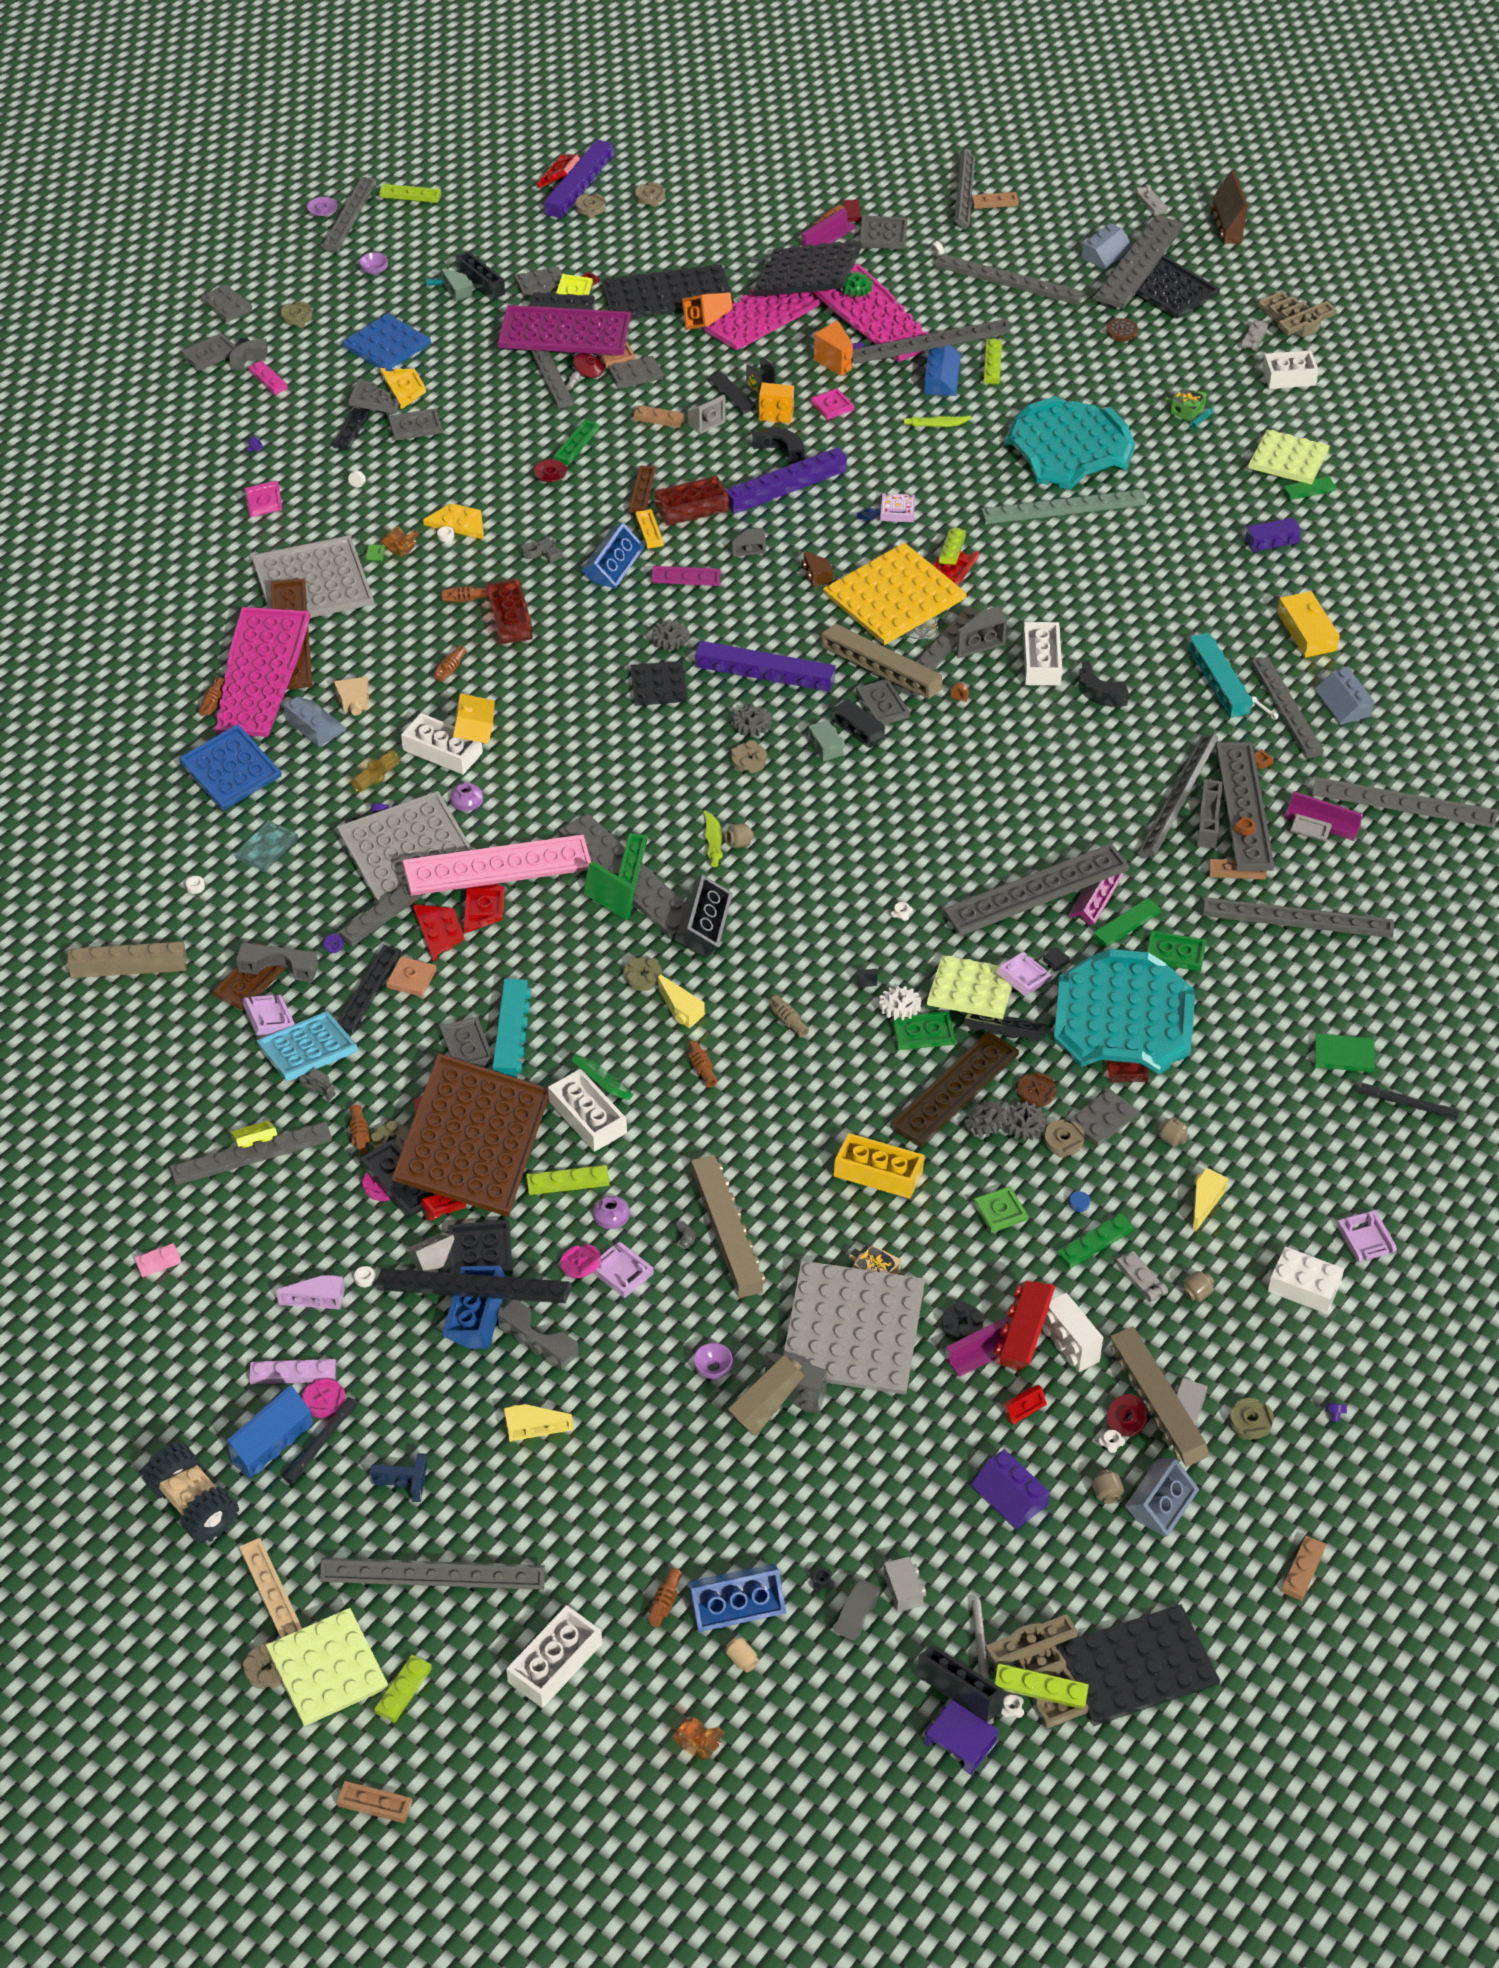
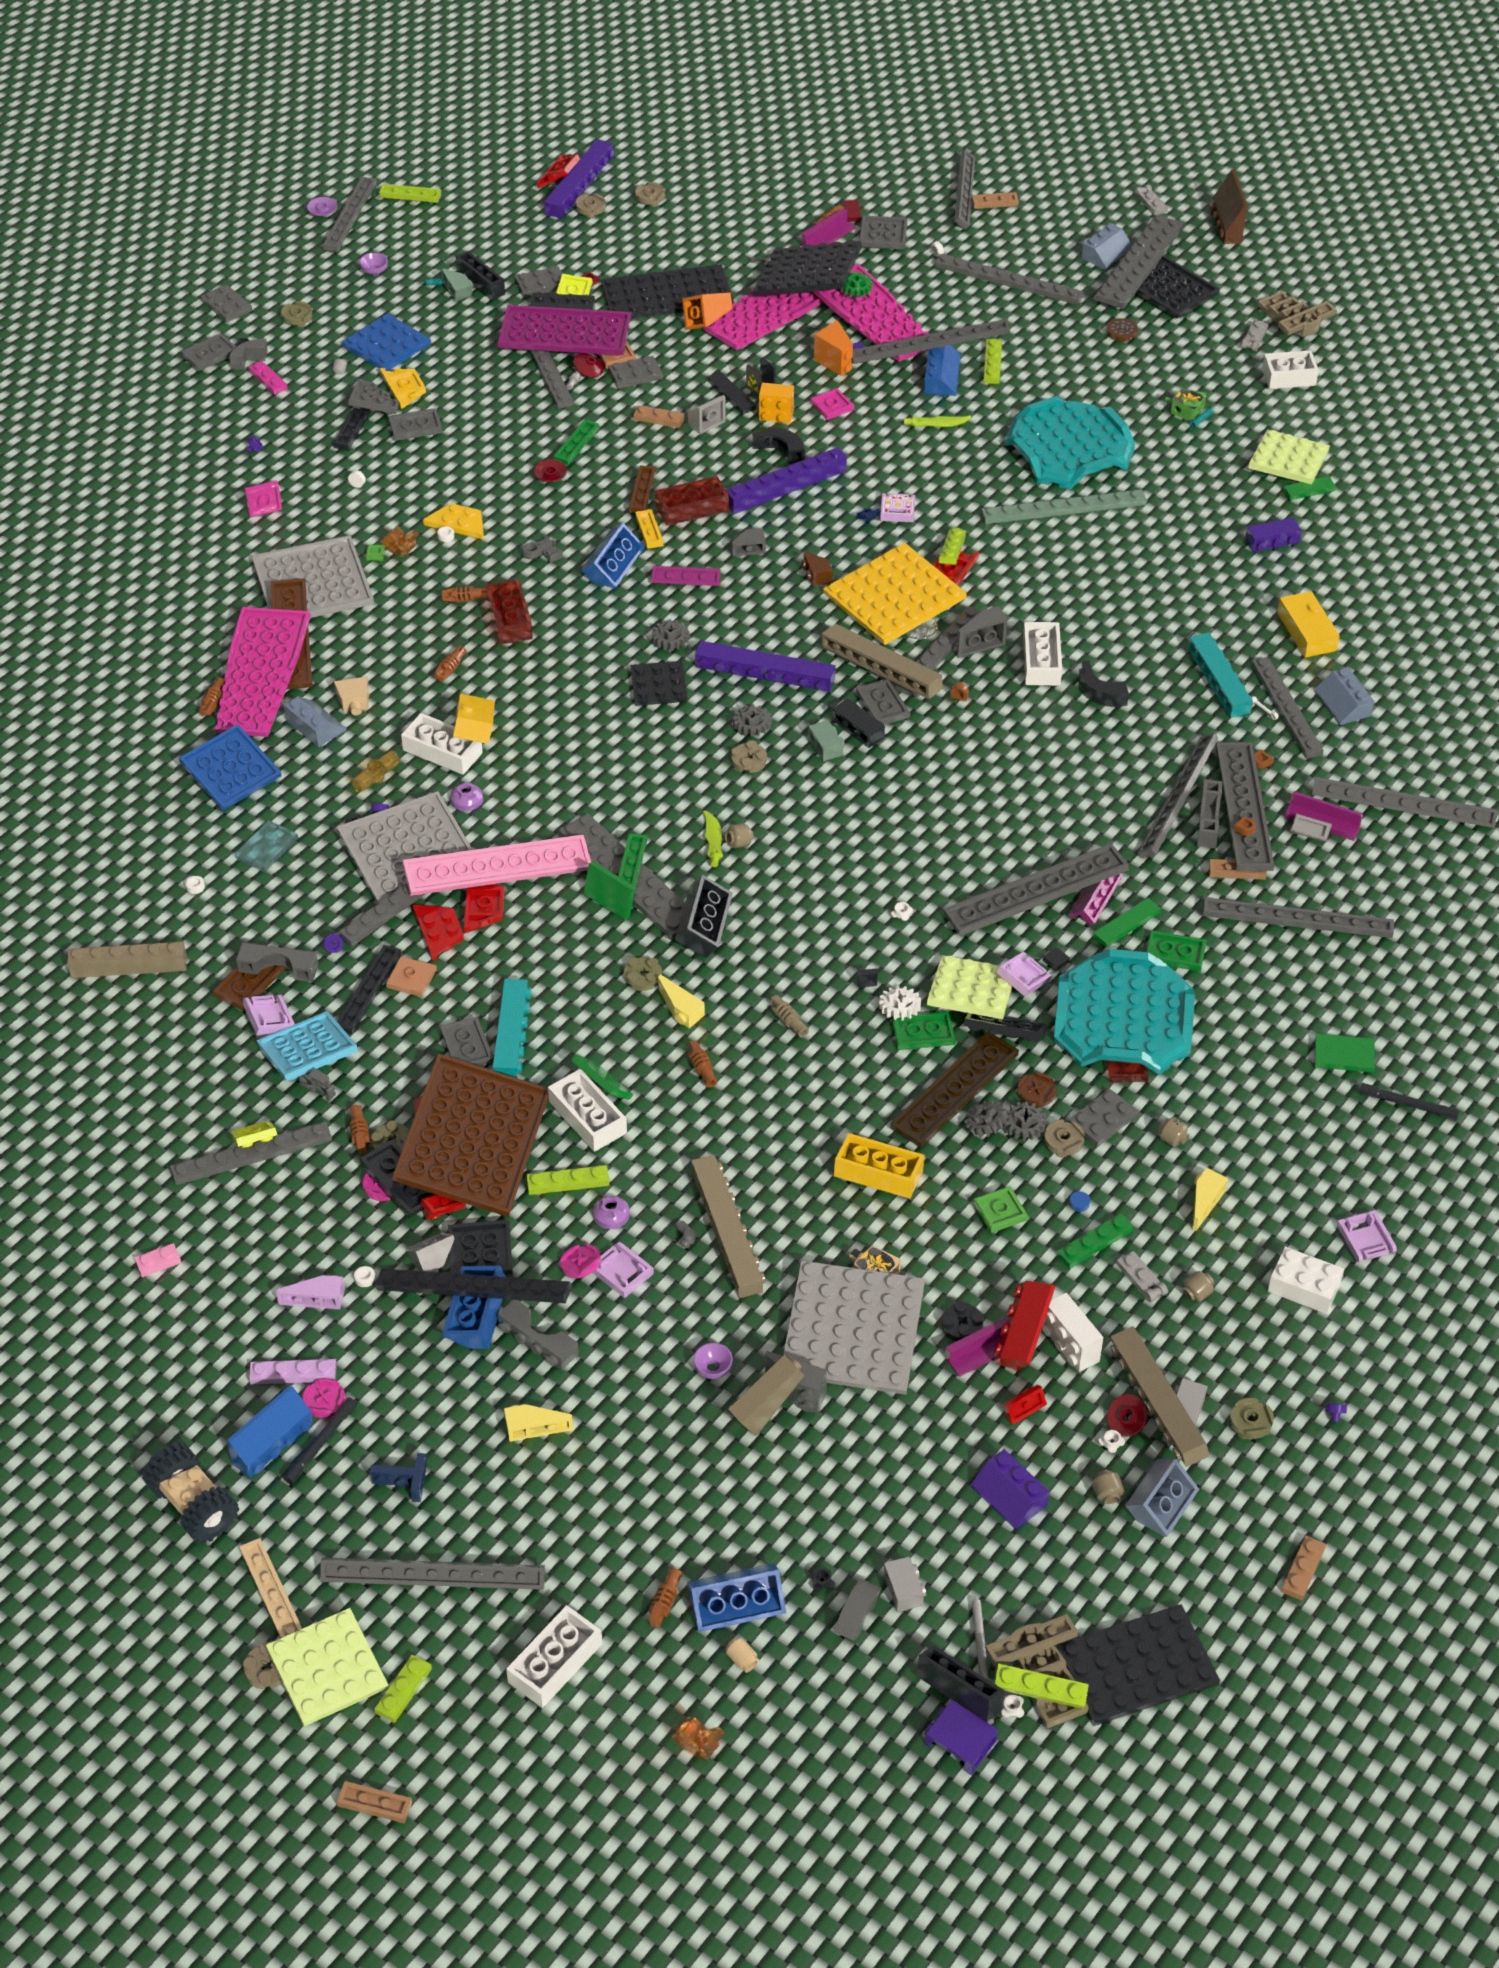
none -> light grey piece [333,359,347,374]

